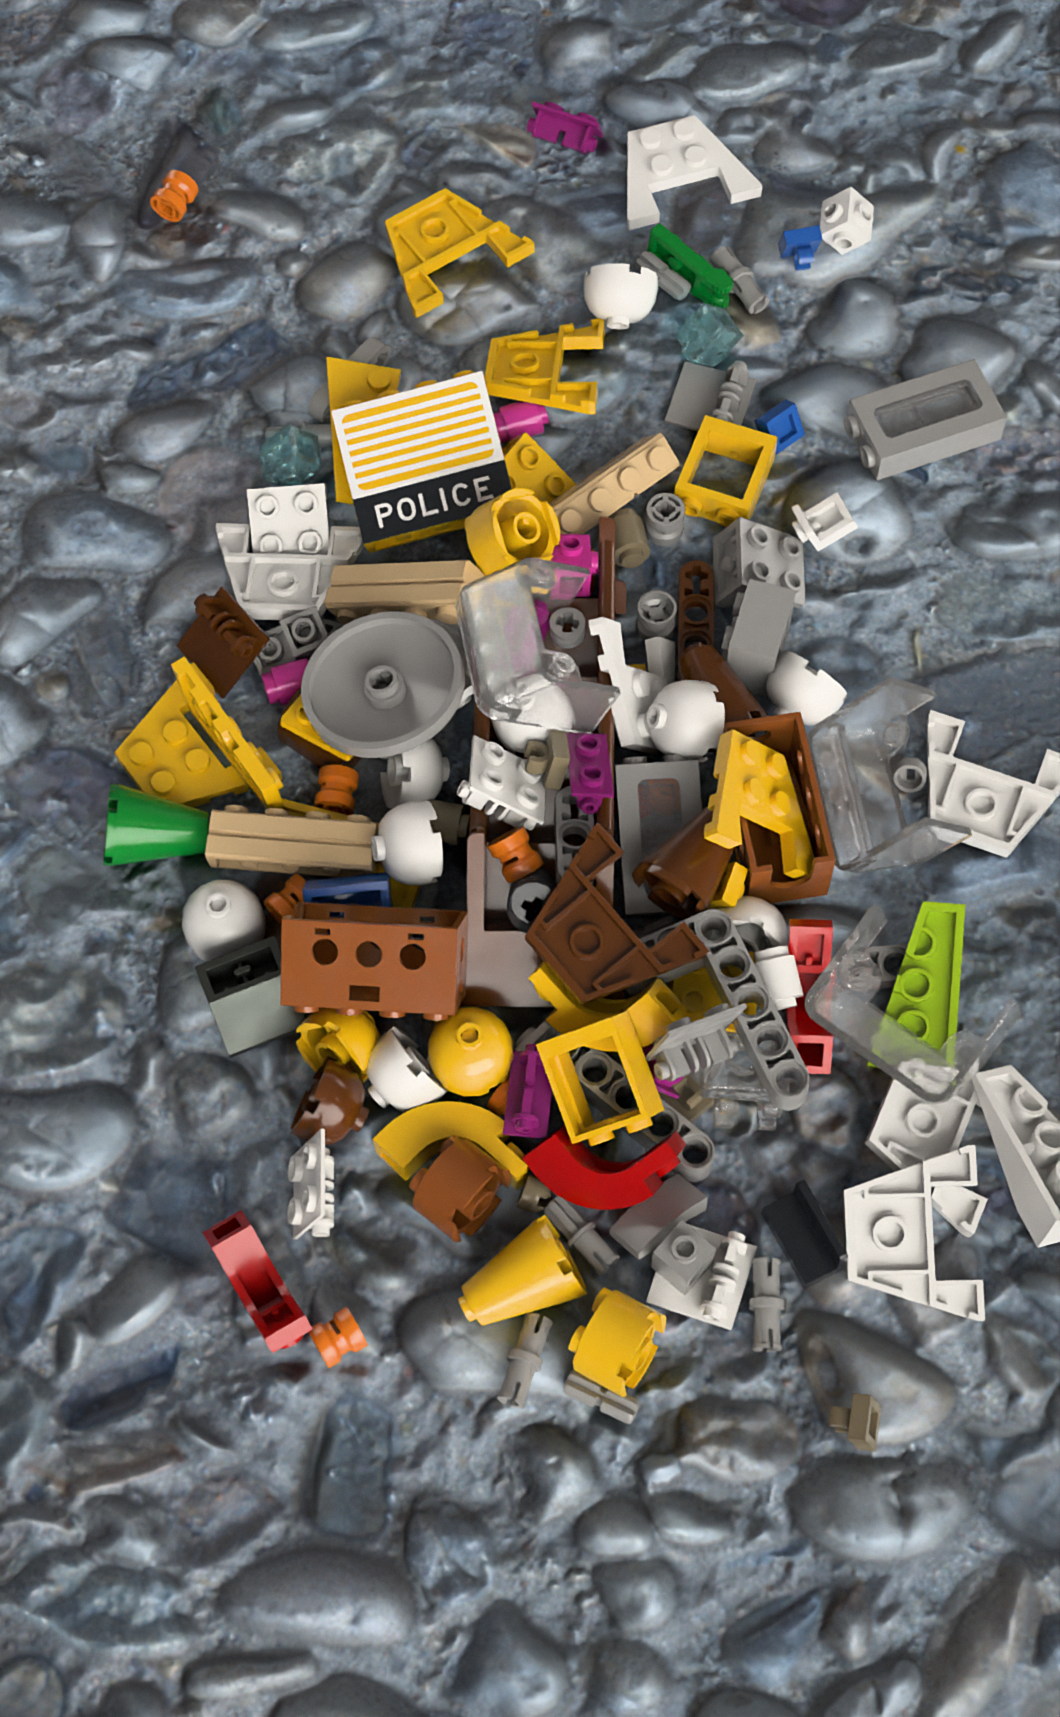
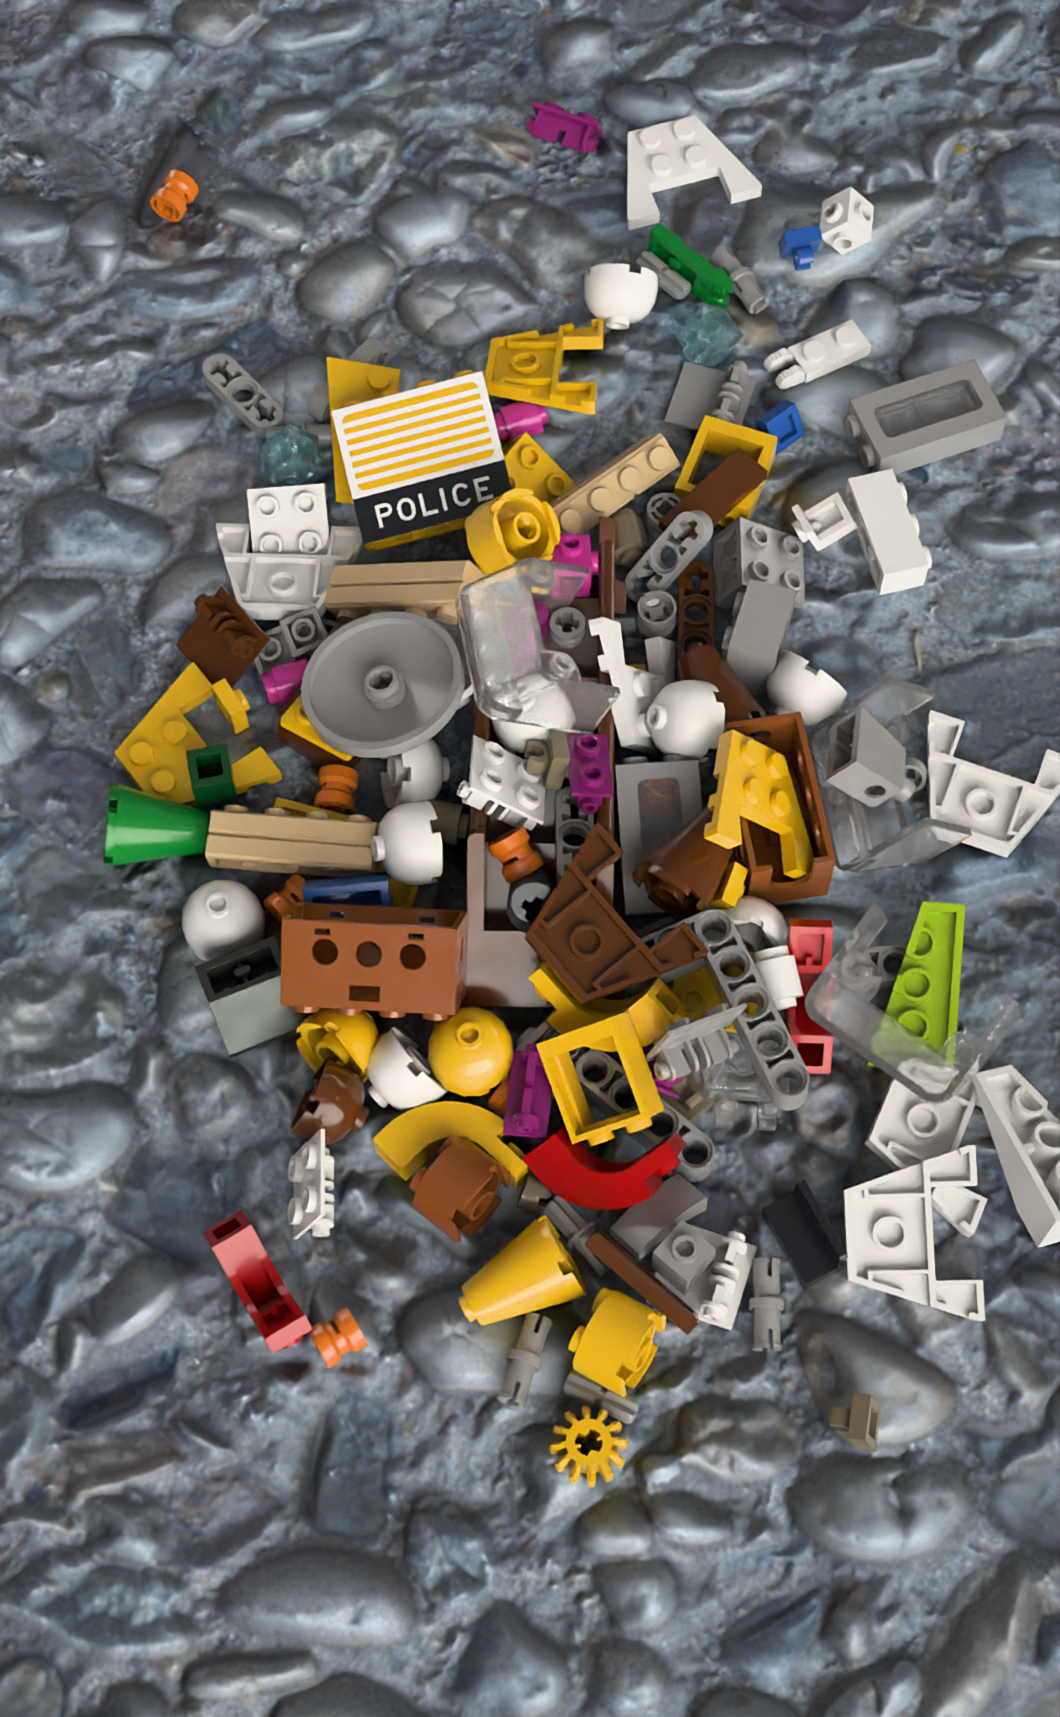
yellow wing [171,656,284,809] -> none
yellow wing [385,188,535,319] -> none
none -> dark green brick [186,744,238,808]
none -> light grey beam [202,353,285,438]
none -> yellow plate [211,678,250,734]
none -> yellow gear [550,1406,628,1487]
none -> reddish brown tile [584,1229,699,1335]
none -> light grey beam [625,510,713,603]
none -> reddish brown tile [659,448,768,542]
none -> white hinge [763,319,871,390]
none -> light grey torso [826,706,916,807]
none -> white brick [844,469,932,595]

